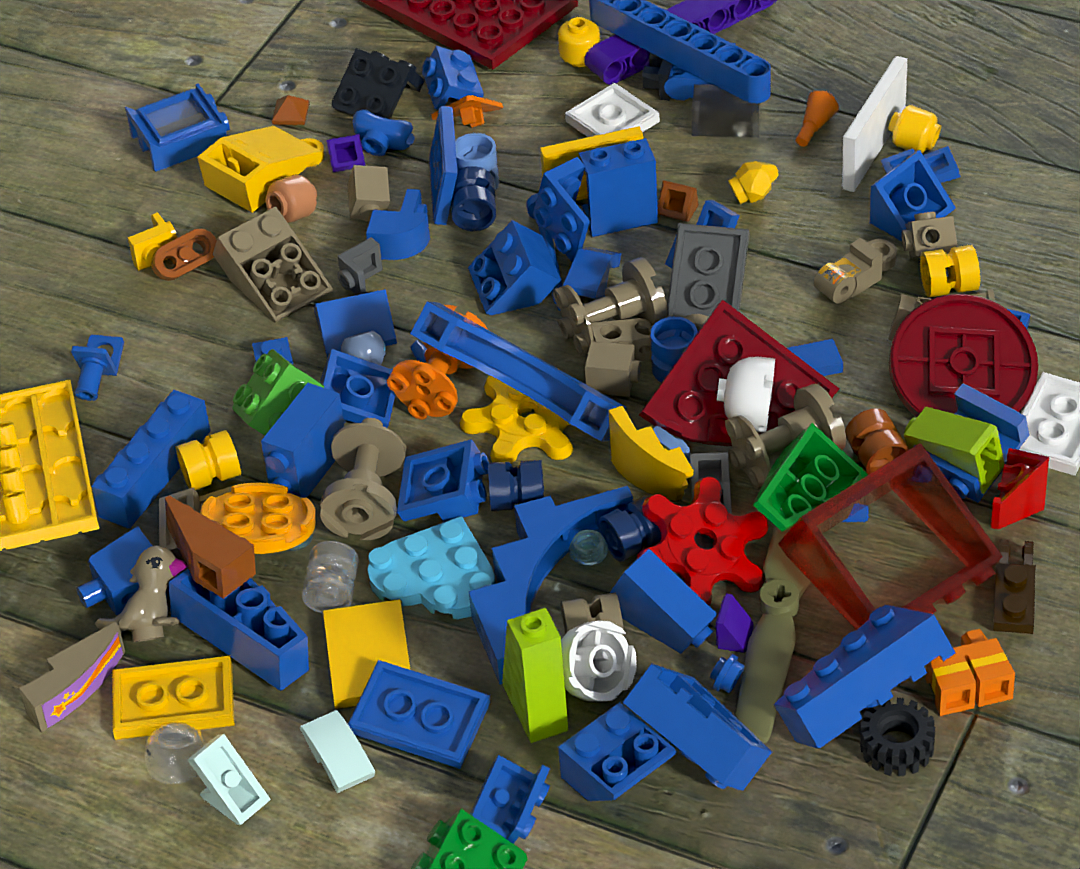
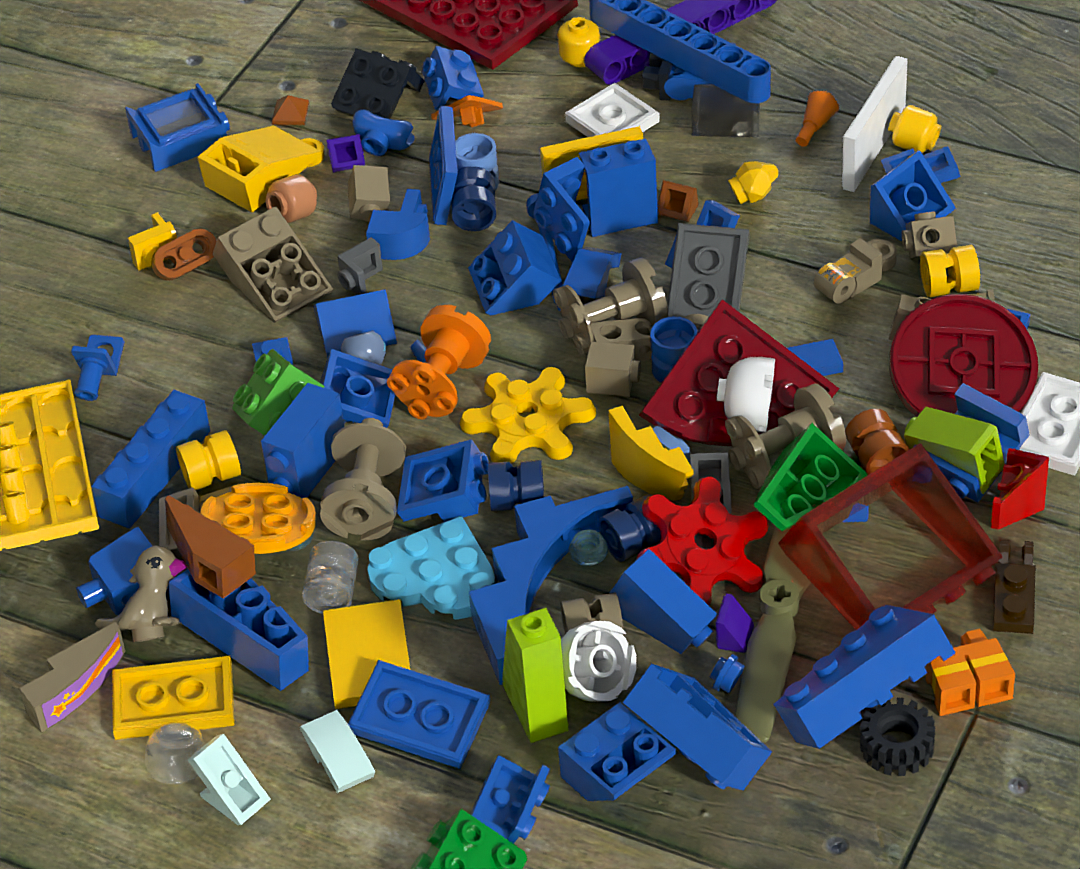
blue arch [410,301,627,441] -> none

